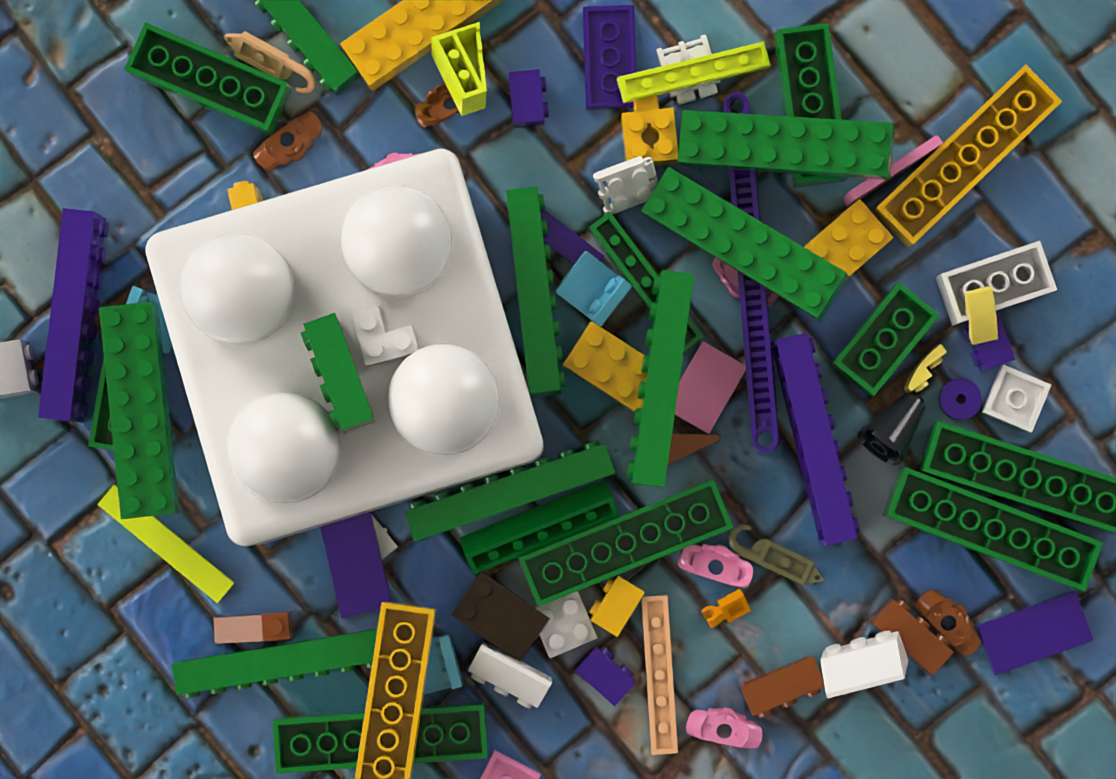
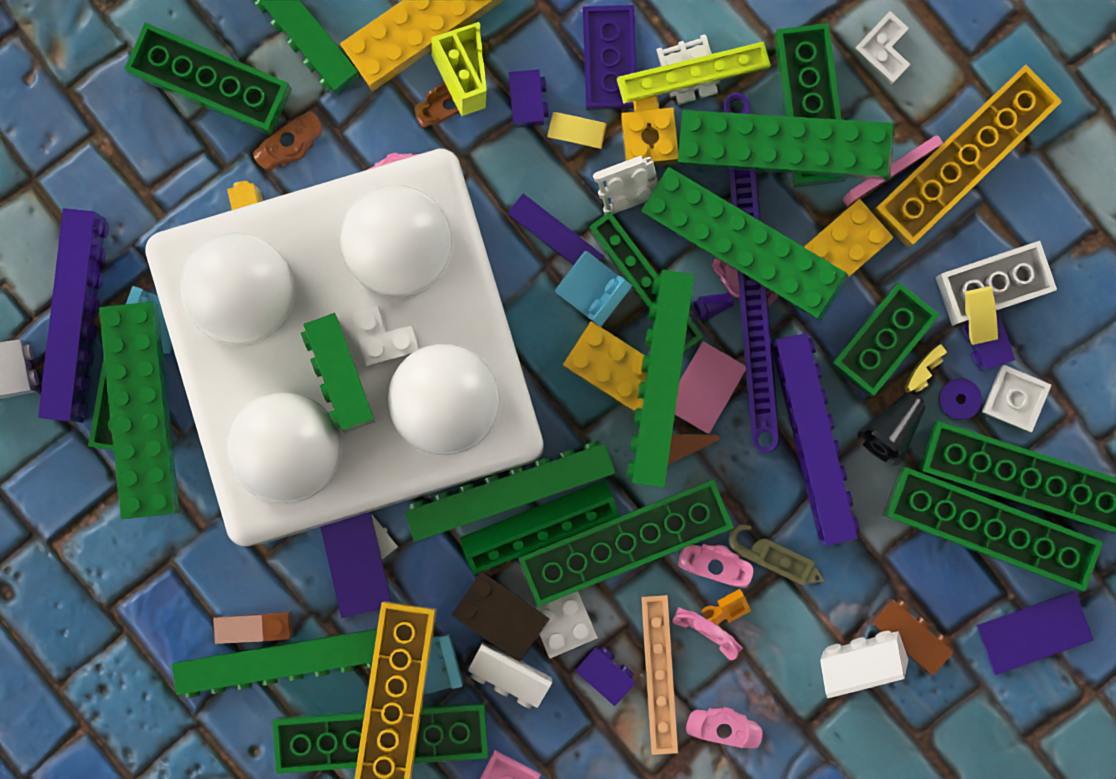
neon yellow tile [97,484,235,603] -> none
light nougat plate [224,31,316,94] -> none
green brick [506,186,566,398] -> none
yellow brick [589,575,645,637] -> none
dark orange brick [738,655,825,718] -> none
dark orange piece [916,589,981,656] -> none
none -> light yellow slope [547,112,607,149]
none -> bright pink piece [672,607,743,660]
none -> dark purple cone [693,292,734,321]
none -> white plate [854,11,910,85]

